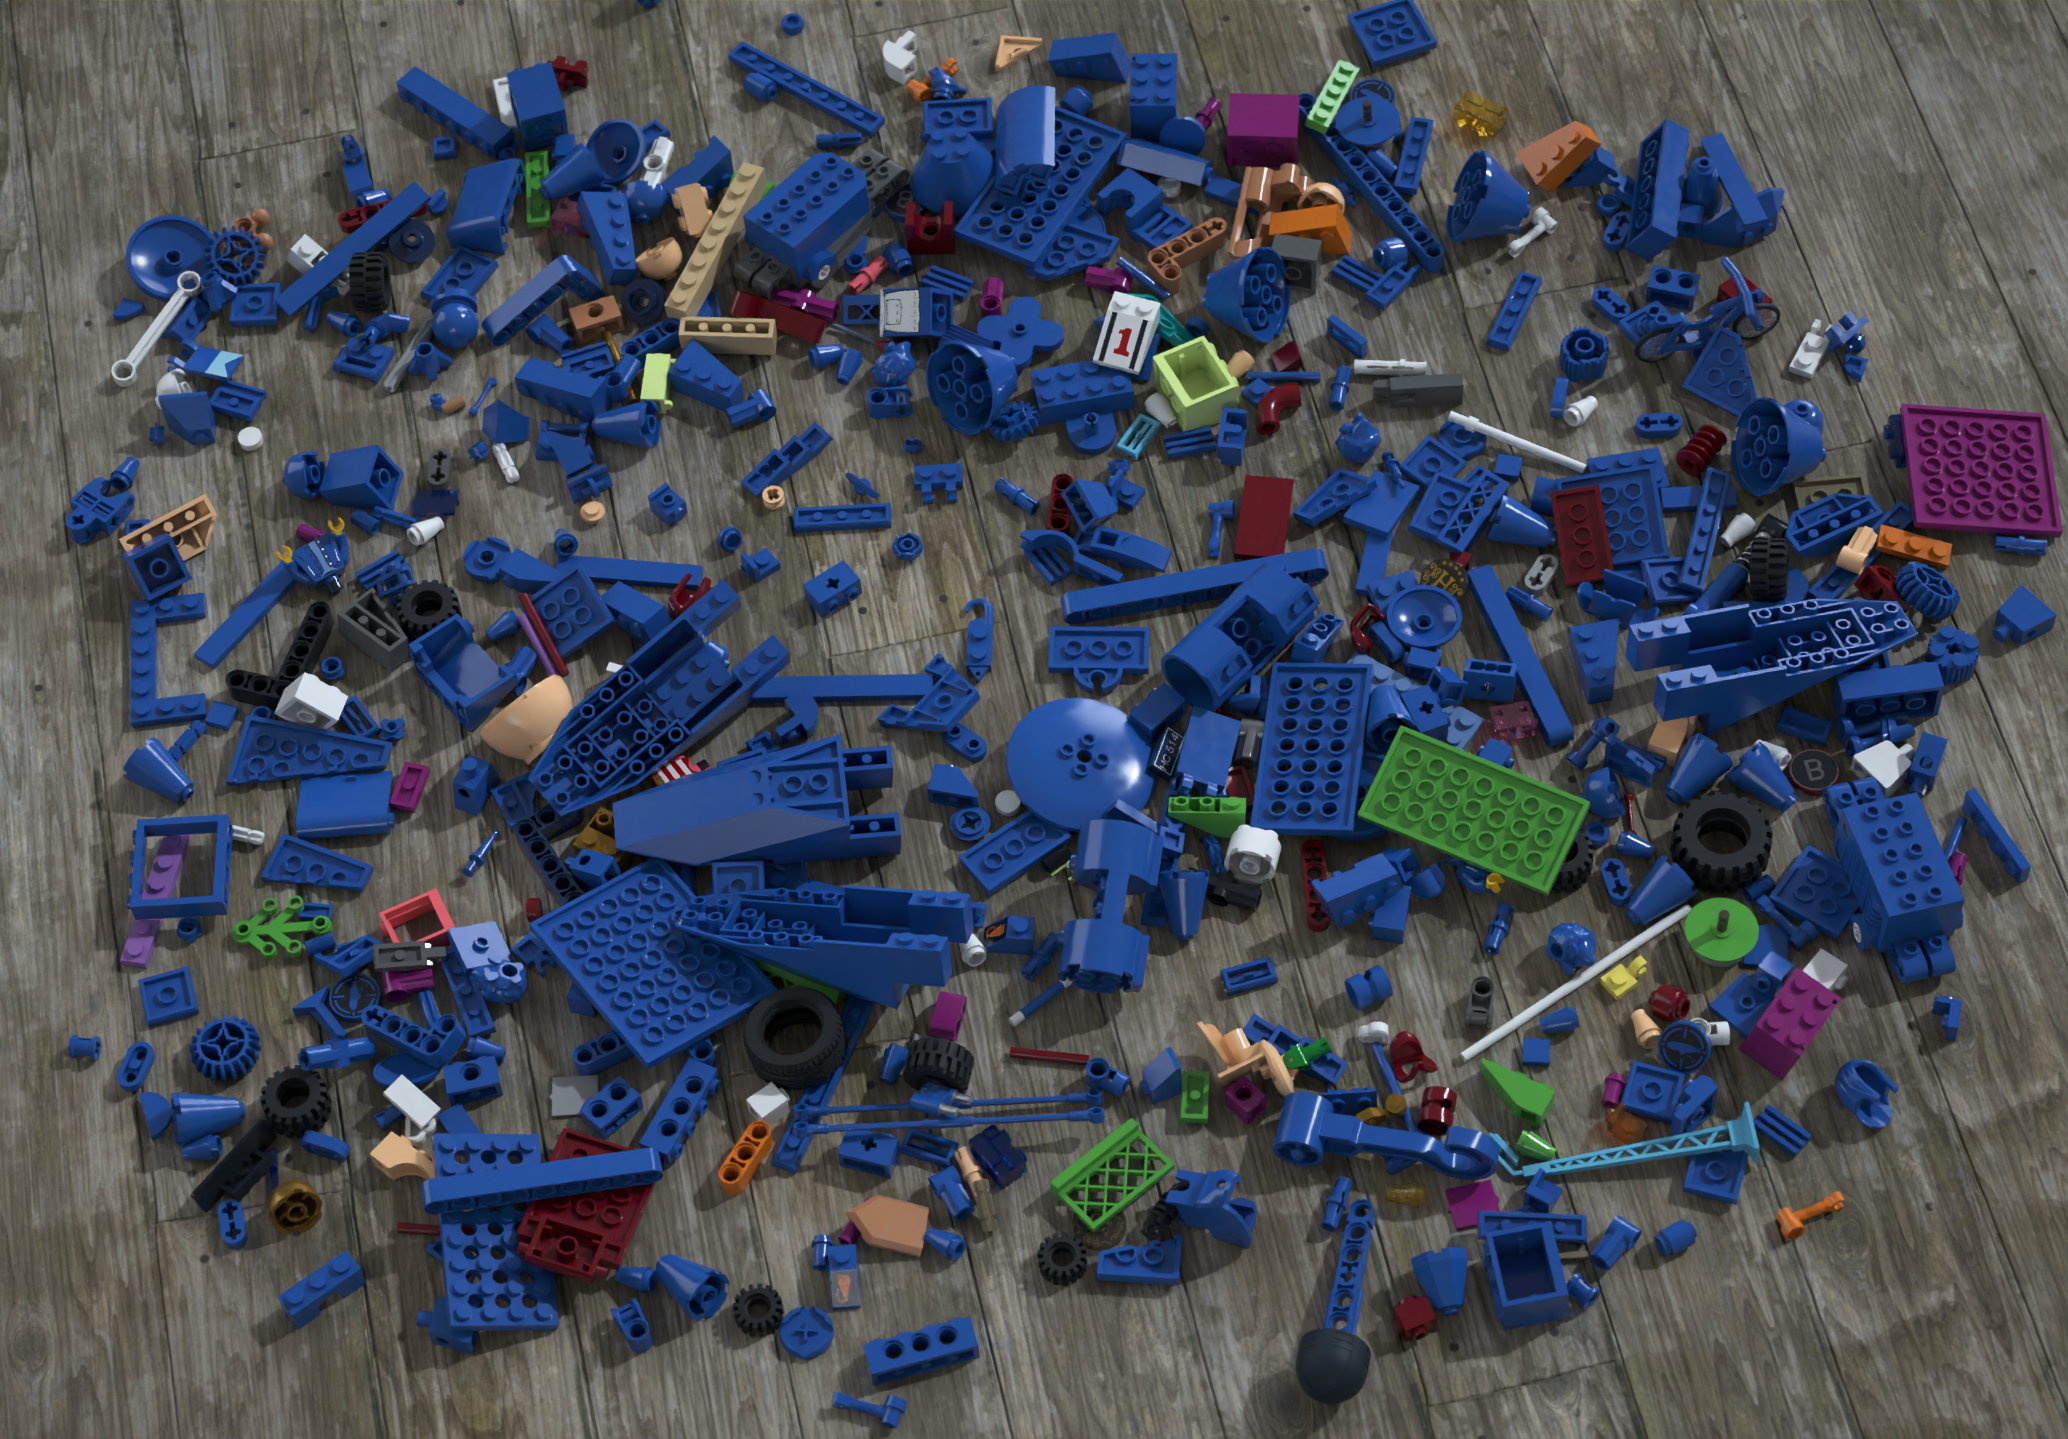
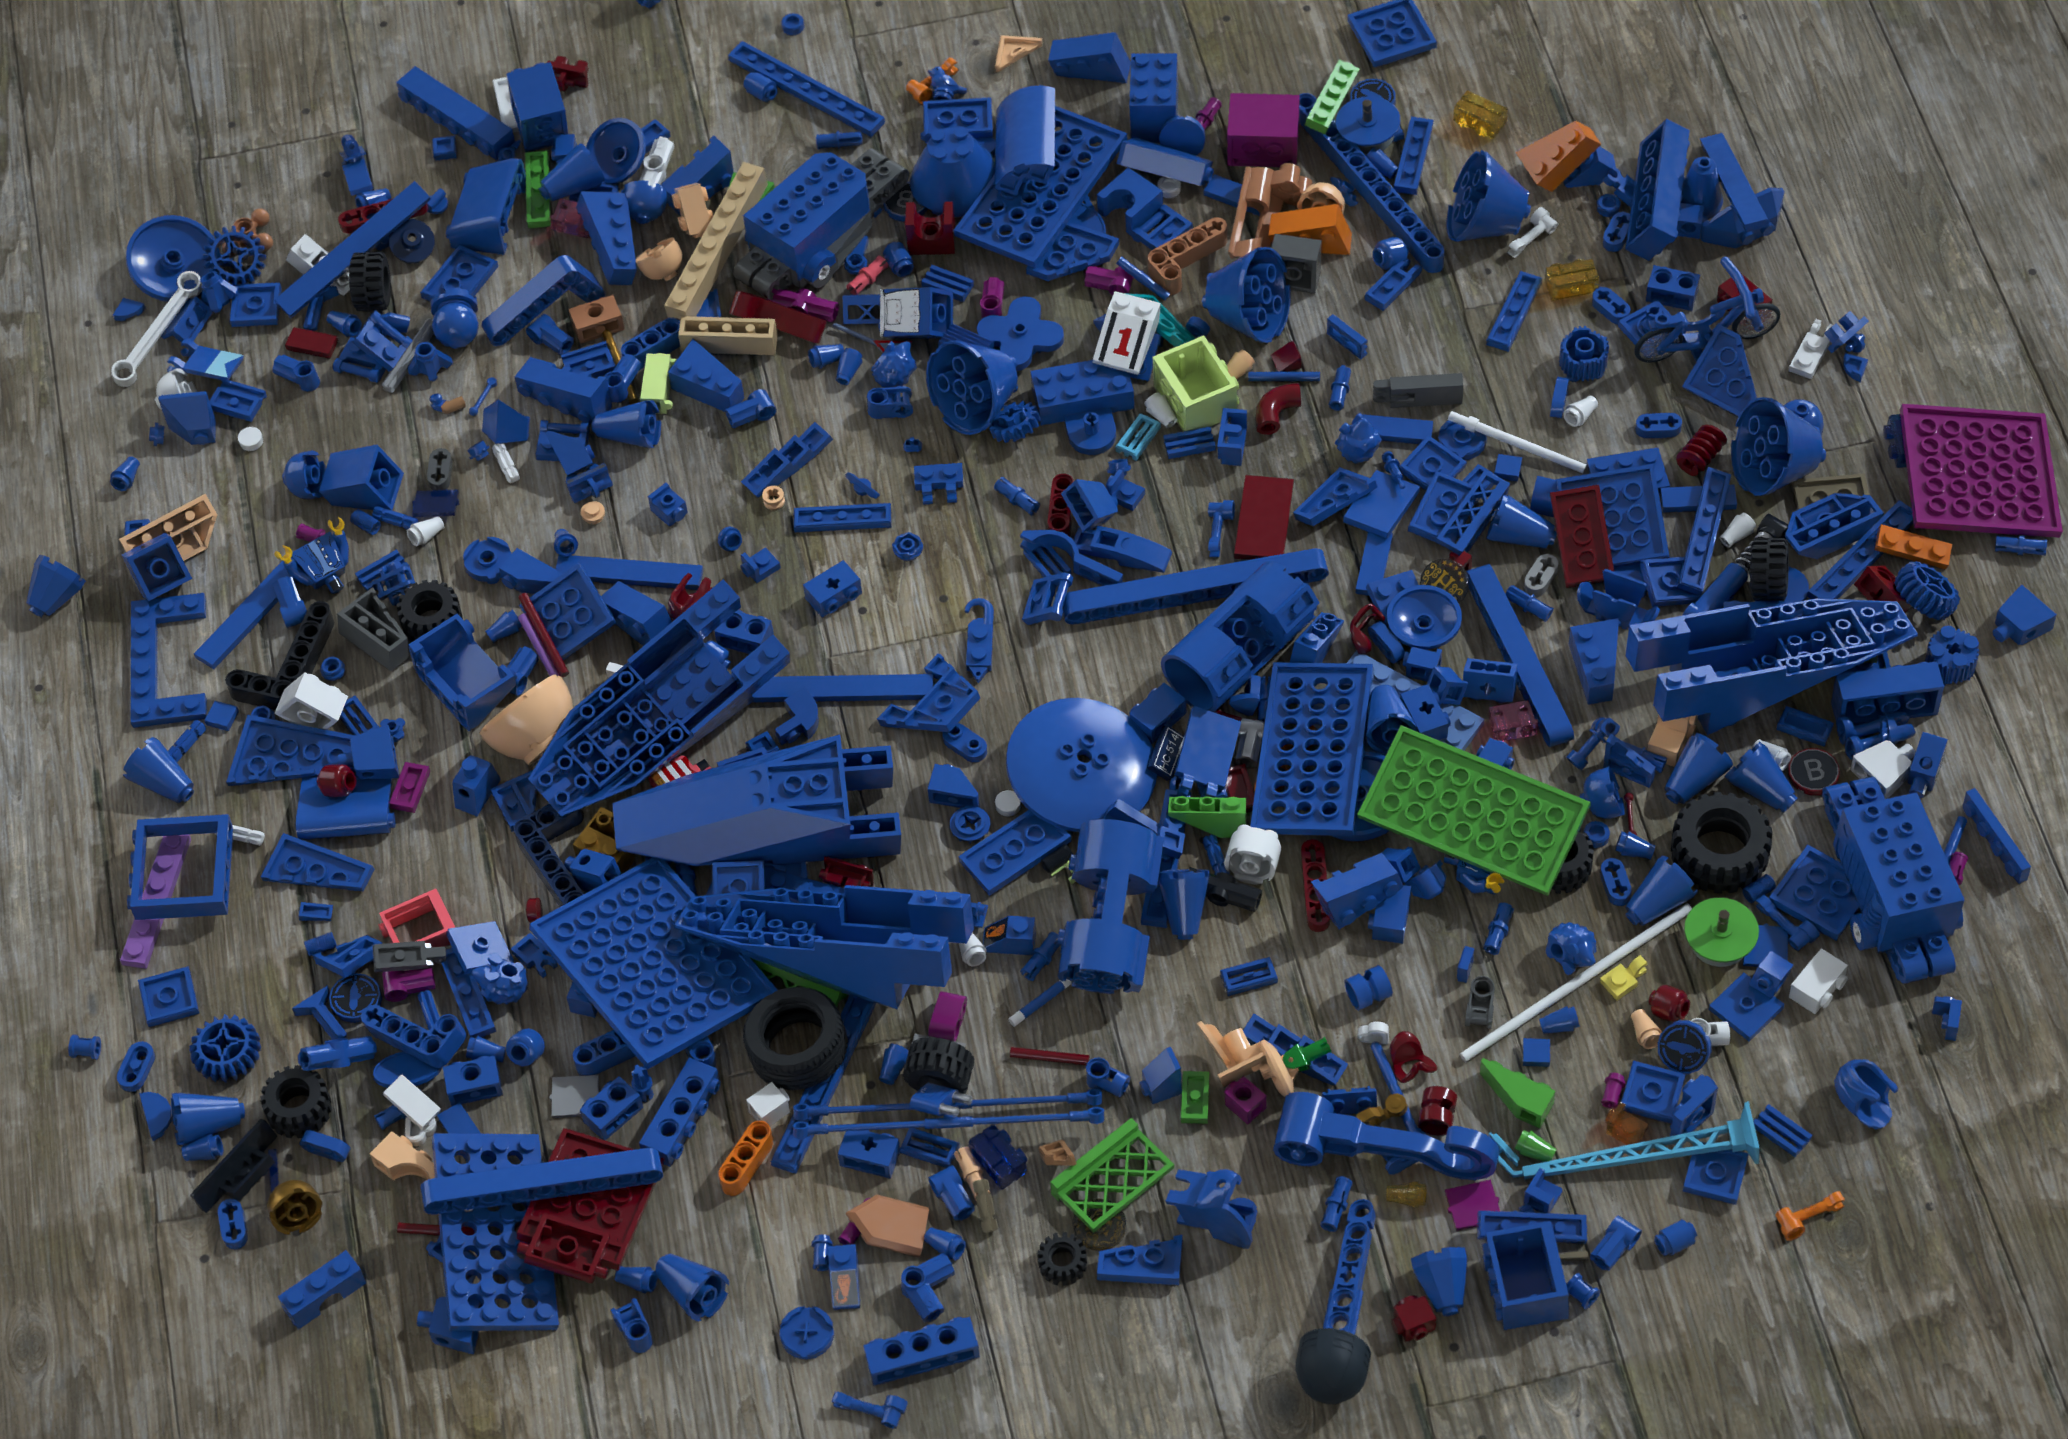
blue piece [66,477,135,544] -> none
blue plate [177,917,202,942] -> none
bright green plant [231,896,333,960] -> none
blue piece [462,830,499,877] -> none
dark blue piece [621,278,666,325] -> none
black tyre [733,1283,784,1337] -> none
white brick [883,30,918,85] -> none
blue plate [1048,626,1150,694] -> none
blue head [1059,86,1093,117] -> none
black hinge [1140,1181,1190,1241] -> none
blue plate [1241,377,1272,408] -> none
blue tile [1332,255,1383,293] -> none
white pin [1354,359,1427,377] -> none
magenta container [1739,967,1842,1080] -> none
light nougat piece [1836,526,1878,575] -> none
none -> blue cone [26,555,86,618]
none -> blue piece [272,355,320,392]
none -> blue piece [272,577,307,628]
none -> dark red tile [285,327,338,359]
none -> dark red head [317,764,356,797]
none -> blue torso [338,725,399,780]
none -> blue plate [352,310,413,372]
none -> blue head [506,1028,545,1066]
none -> blue axle [631,1064,654,1103]
none -> blue brick [714,610,774,654]
none -> dark red hinge [819,856,874,887]
none -> blue piece [901,1253,955,1322]
none -> blue plate [1022,572,1073,625]
none -> medium nougat tile [1038,1139,1076,1166]
none -> blue tile [1362,414,1433,444]
none -> blue tile [1457,946,1474,983]
none -> clear yellow brick [1545,259,1599,301]

